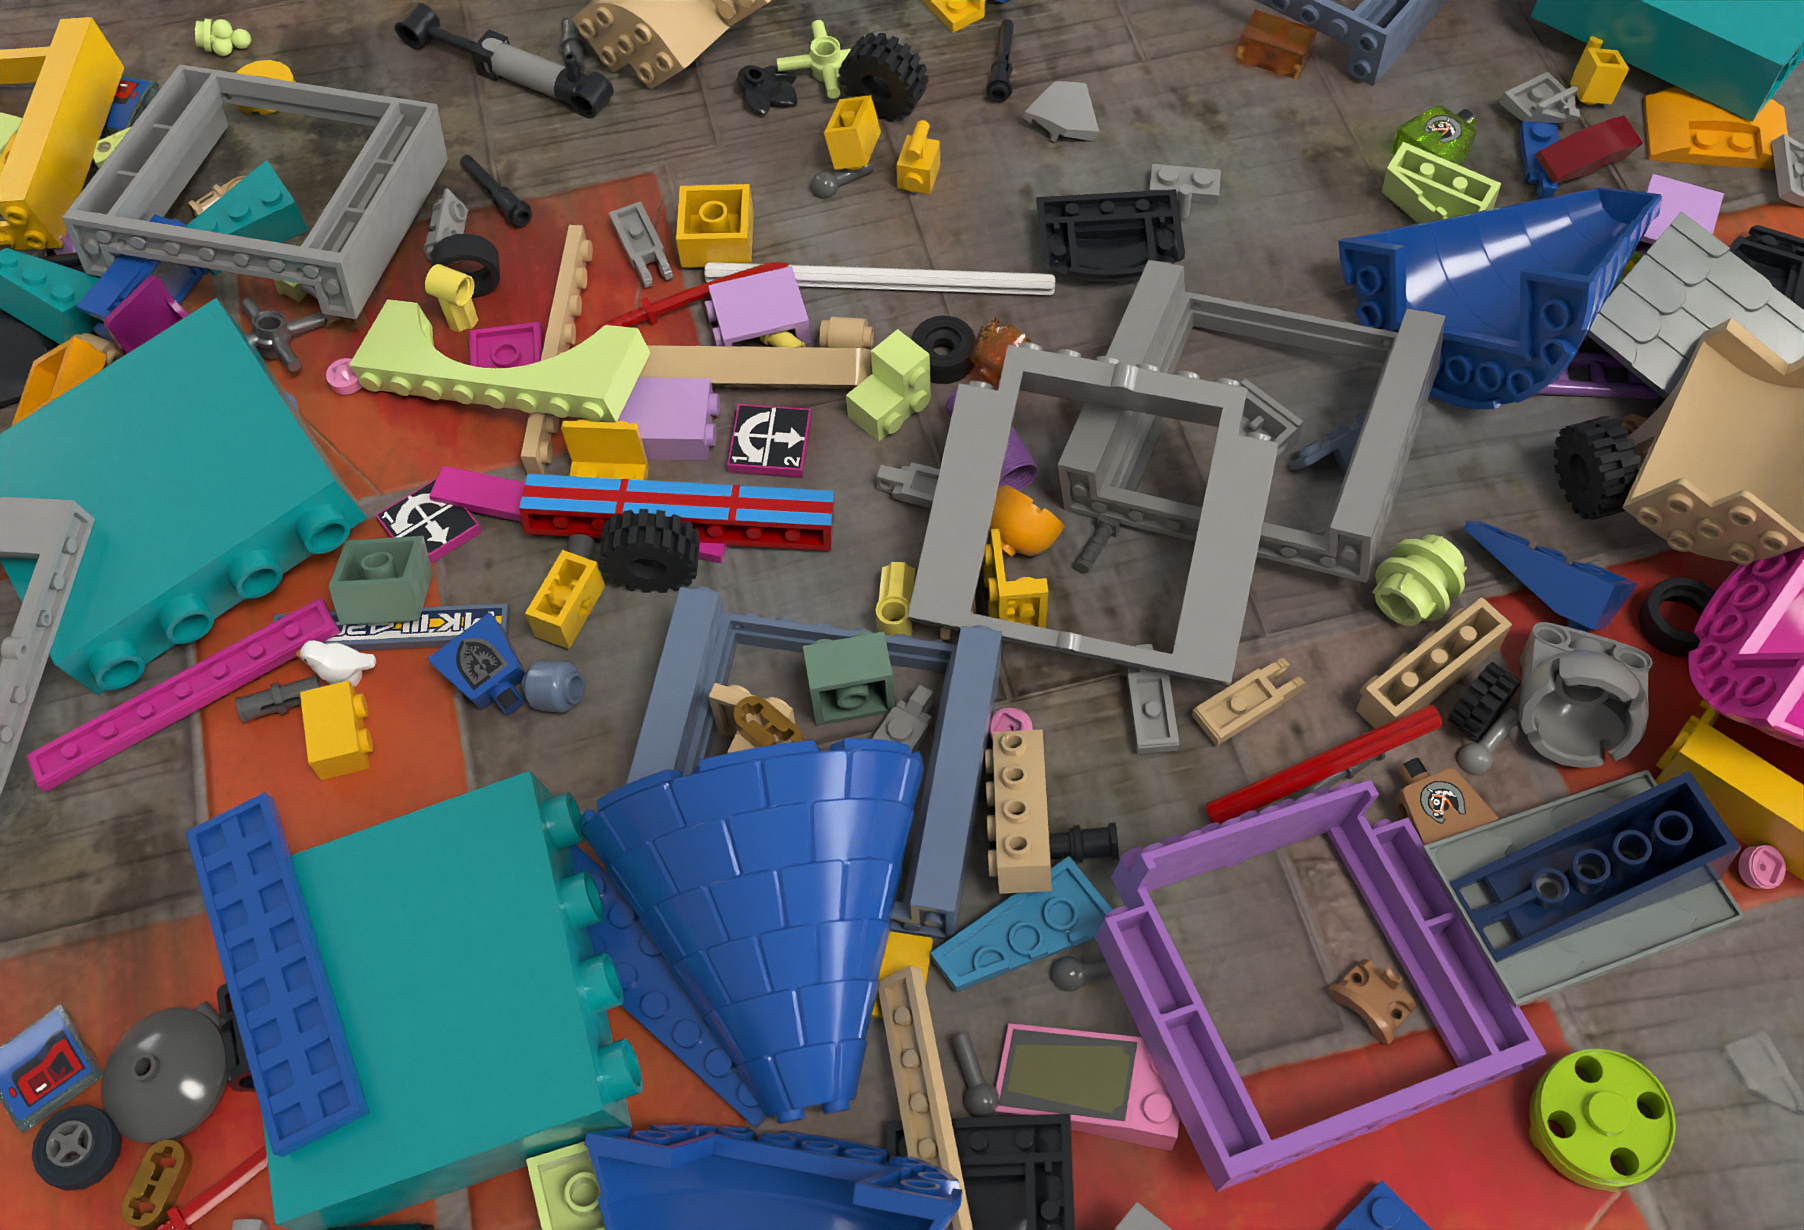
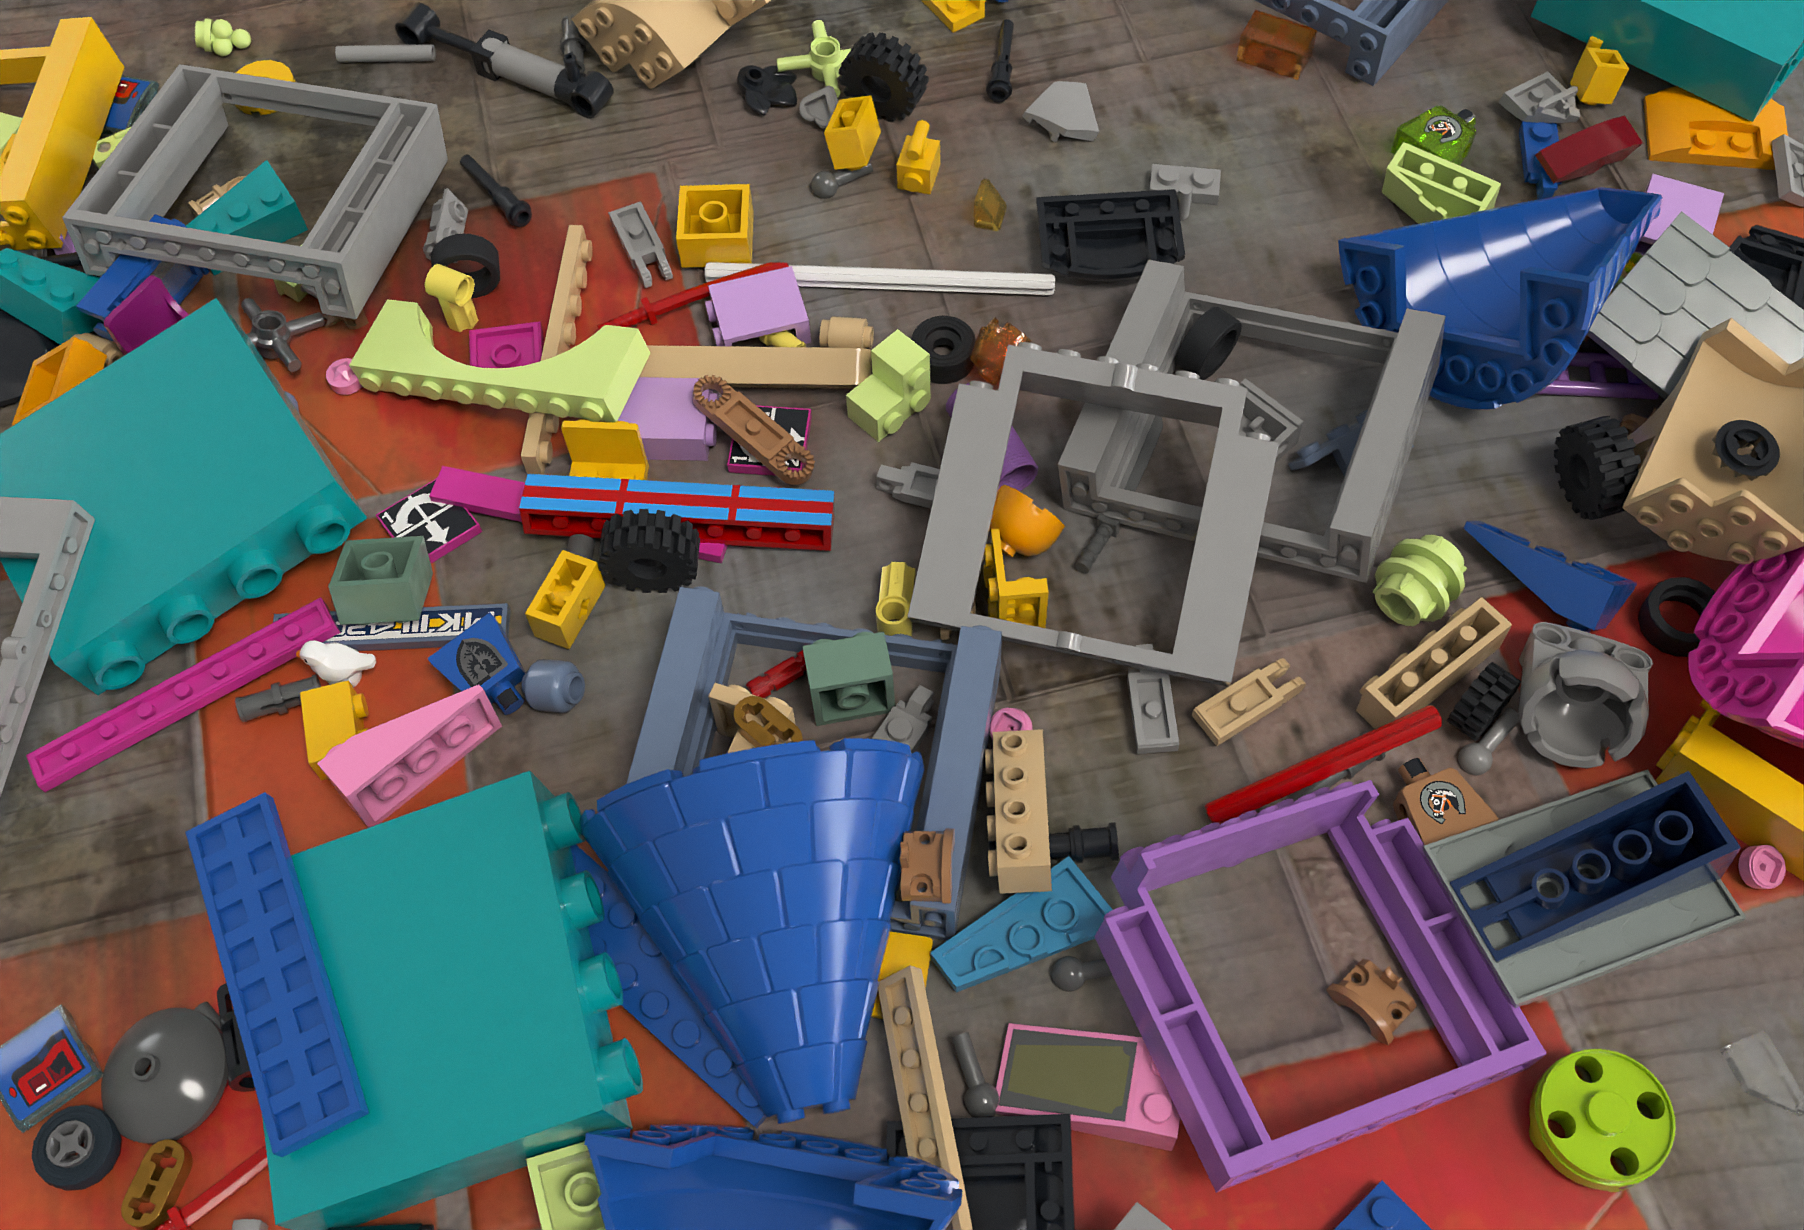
none -> bright pink slope [317,684,502,828]
none -> light grey piece [335,44,436,63]
none -> medium nougat plate [692,375,815,485]
none -> red axle [746,650,807,698]
none -> light grey tile [799,86,838,129]
none -> medium nougat piece [900,828,955,904]
none -> clear yellow slope [974,178,1007,231]
none -> black tyre [1176,306,1242,380]
none -> black gear [1712,420,1780,481]

